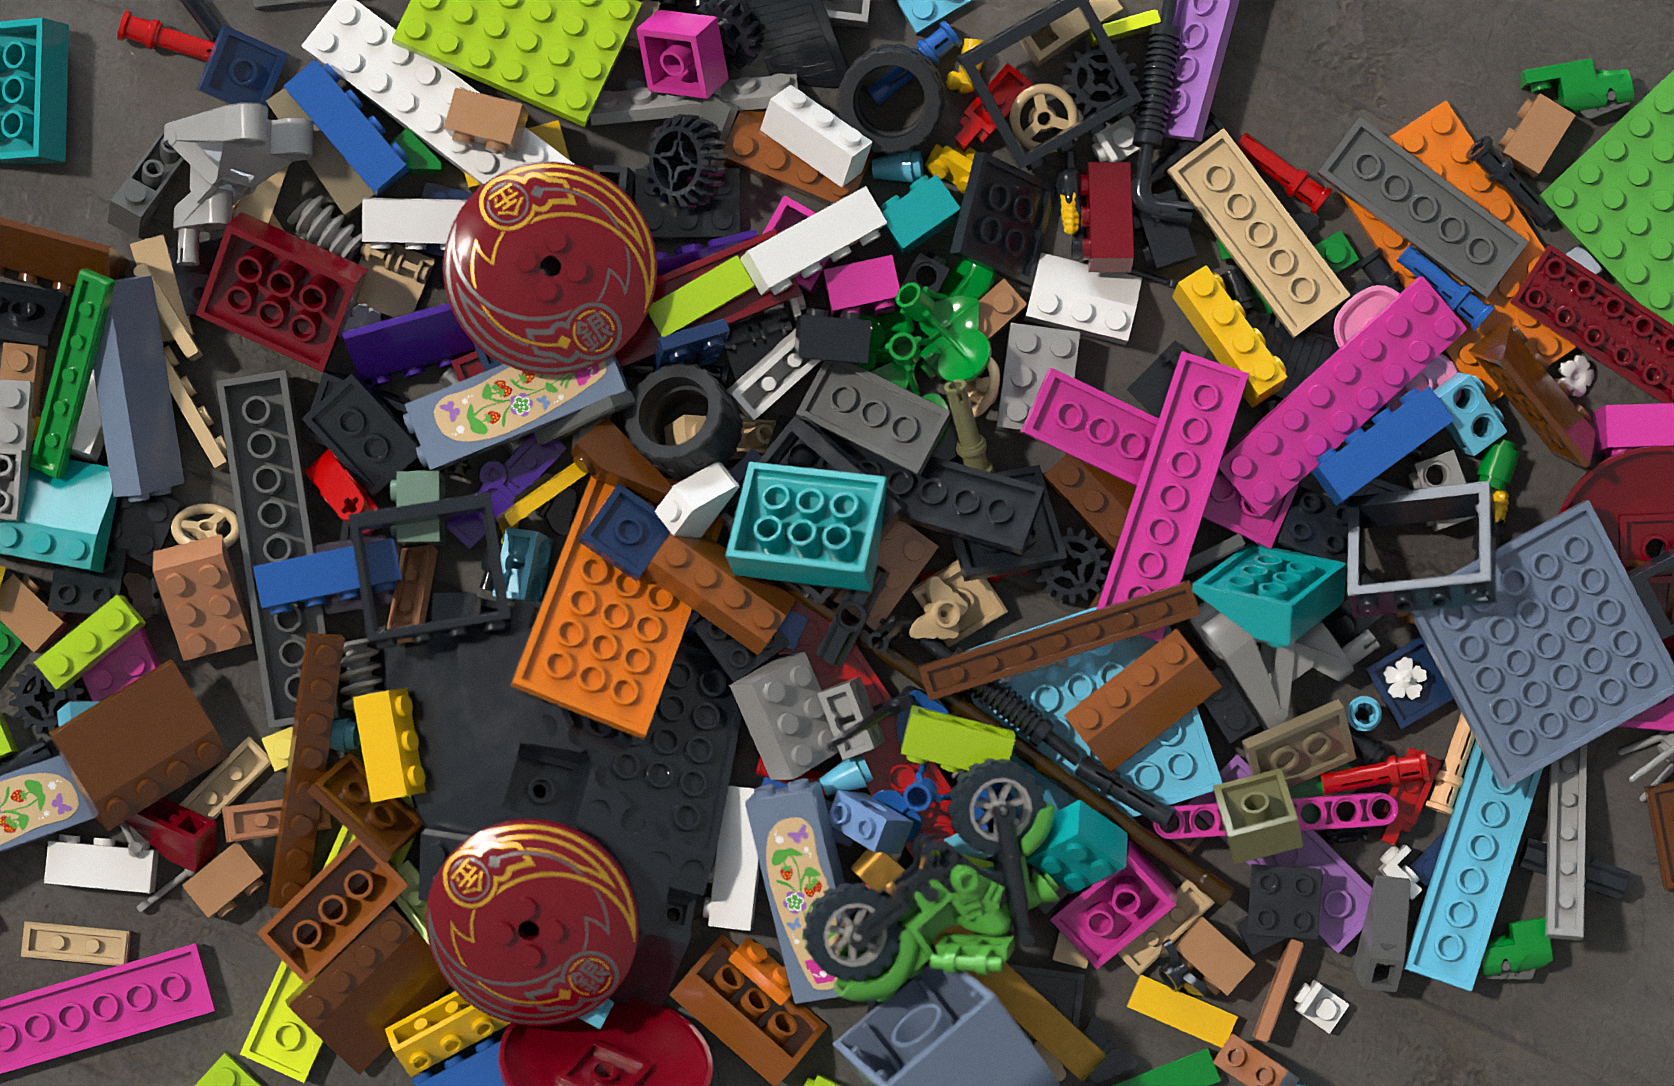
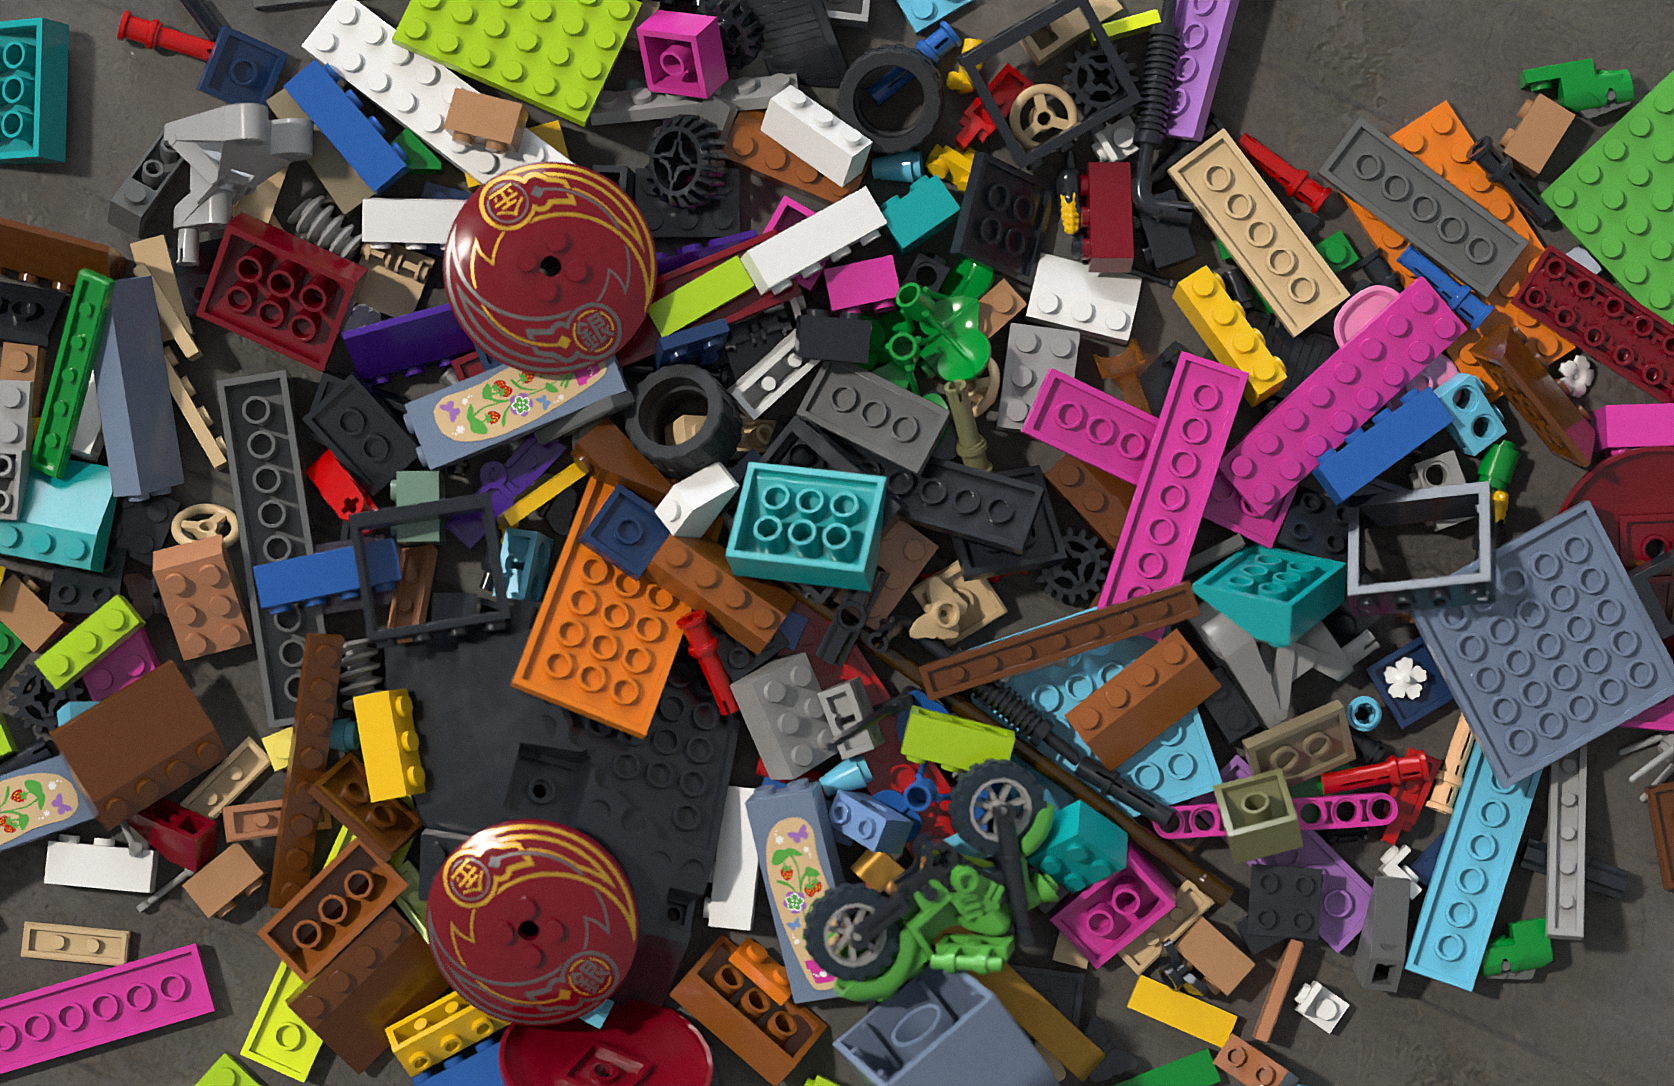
none -> red pin [676,610,740,715]
none -> clear orange piece [1093,338,1153,416]

